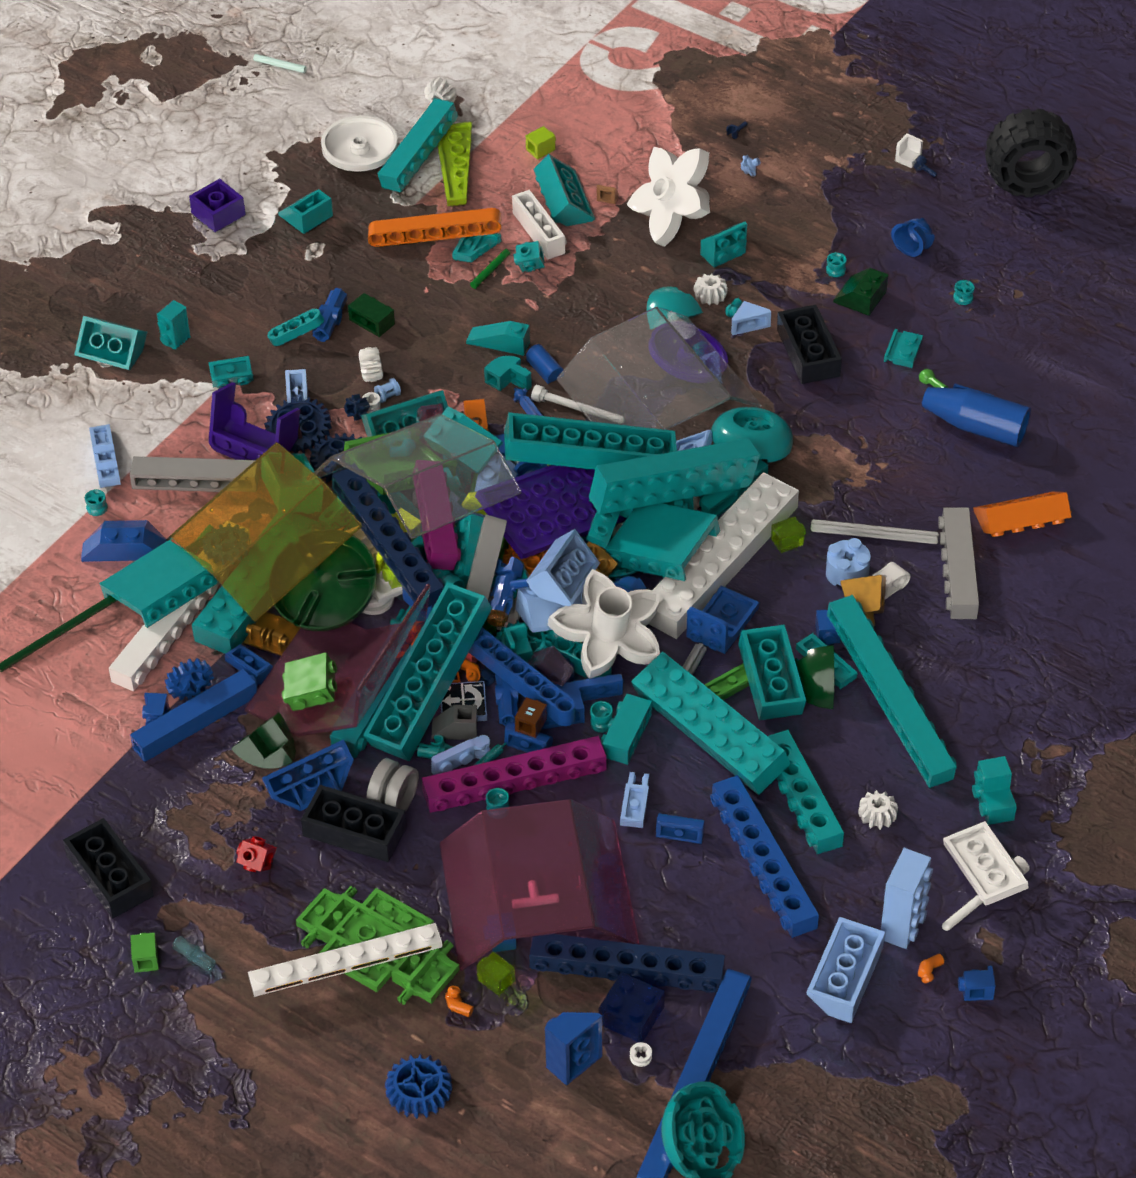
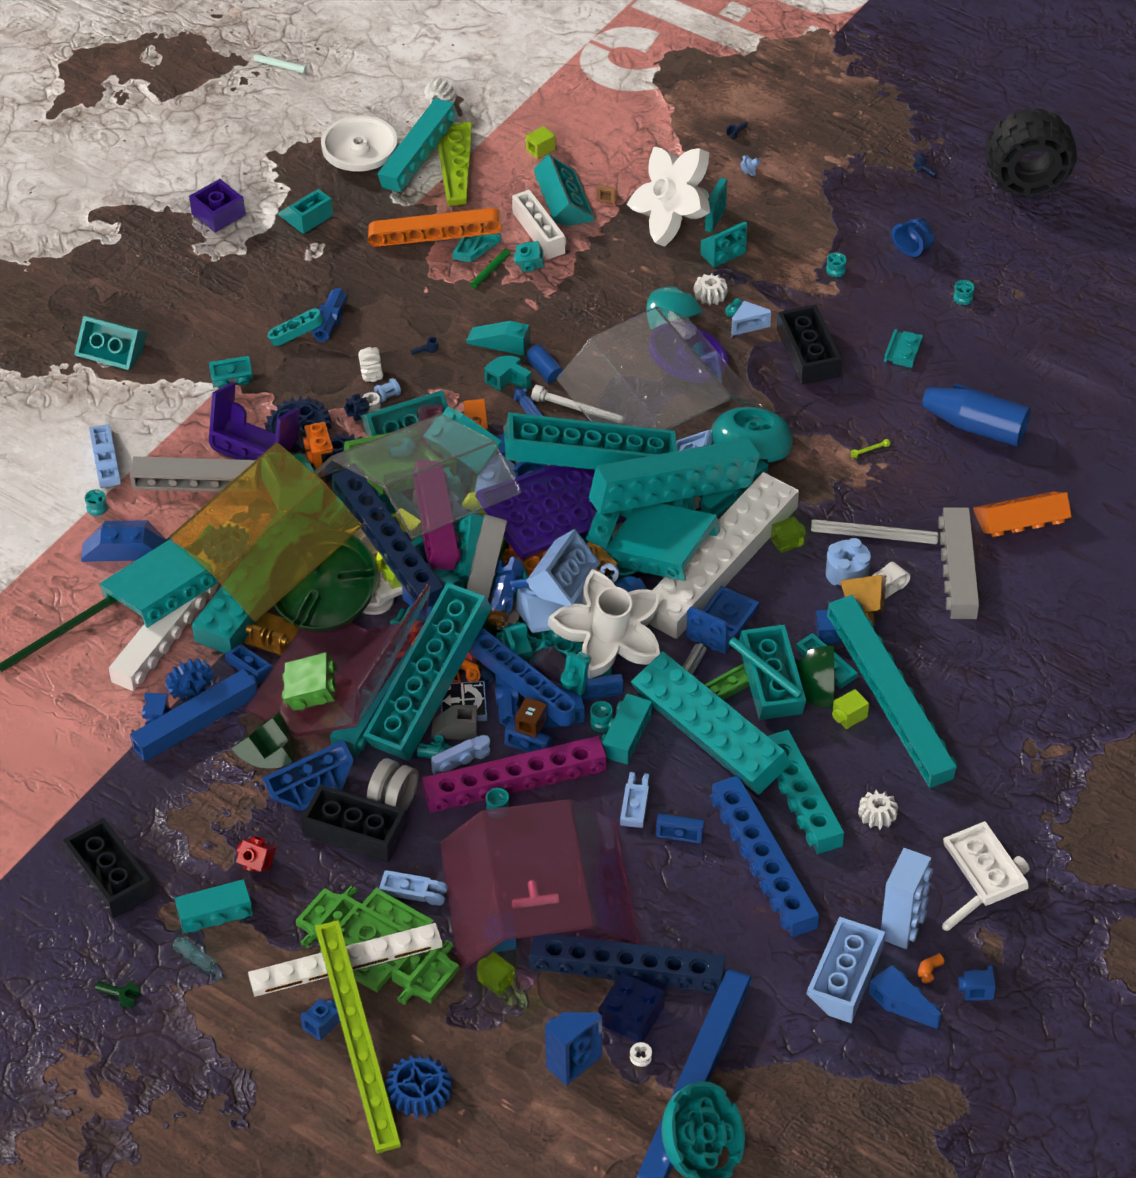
bright green brick [131,933,159,973] -> none
teal brick [157,300,190,349] -> none
light blue slope [285,369,308,403] -> none
dark green brick [348,293,395,337] -> none
orange arm [445,986,474,1018] -> none
teal piece [473,742,507,766] -> none
dark green slope [833,268,888,316] -> none
white panel [895,134,923,168] -> none
bright green bar [919,369,949,388] -> none
teal brick [972,756,1017,825] -> none
none -> dark green bar [95,981,141,1008]
none -> teal brick [175,879,253,934]
none -> blue brick [300,998,340,1041]
none -> orange bracket [303,422,333,472]
none -> lime plate [315,920,400,1154]
none -> light blue hinge [379,870,448,906]
none -> dark blue hand [410,337,439,355]
none -> teal hips [560,652,591,696]
none -> light blue bush [599,563,619,583]
none -> teal plate [705,178,727,232]
none -> teal bar [729,637,803,699]
none -> lime brick [832,689,869,729]
none -> lime hinge [851,439,891,458]
none -> blue slope [869,965,941,1029]

